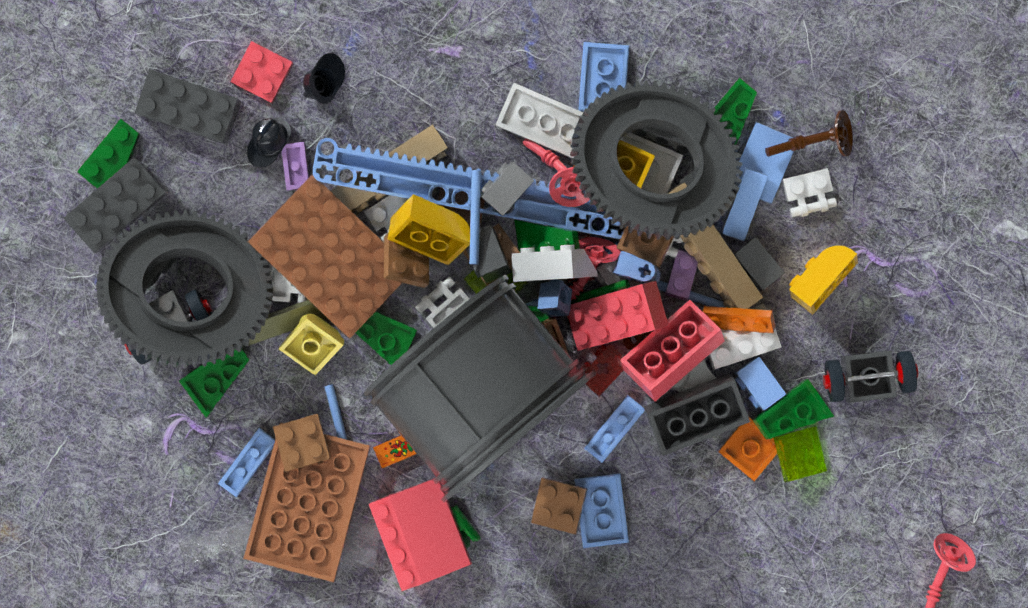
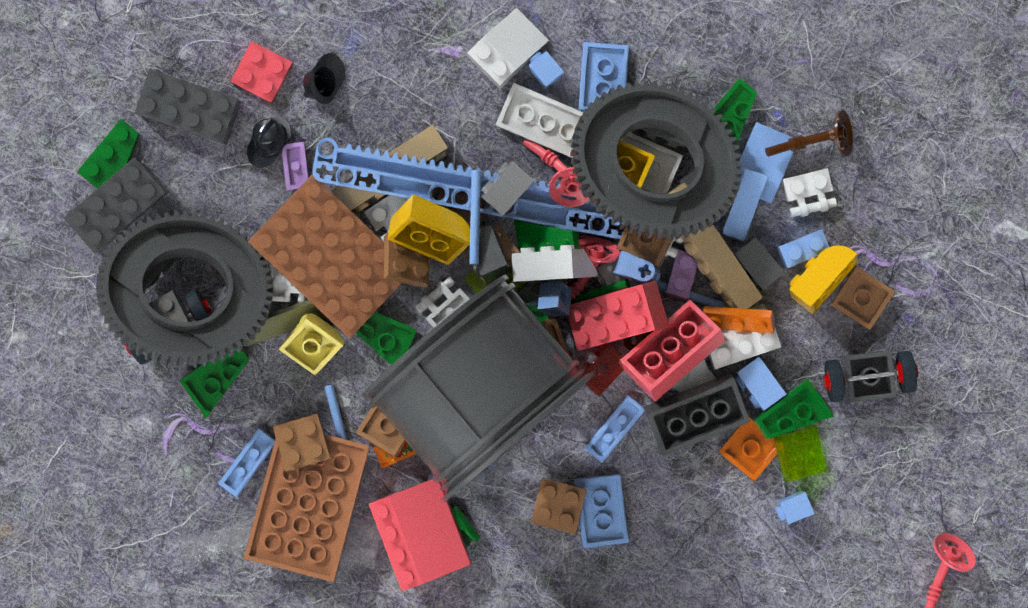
none -> medium nougat plate [356,406,406,458]
none -> white slope [467,8,549,89]
none -> light blue brick [528,51,564,90]
none -> light blue brick [776,229,829,269]
none -> light blue brick [776,491,814,524]
none -> medium nougat plate [830,266,895,330]

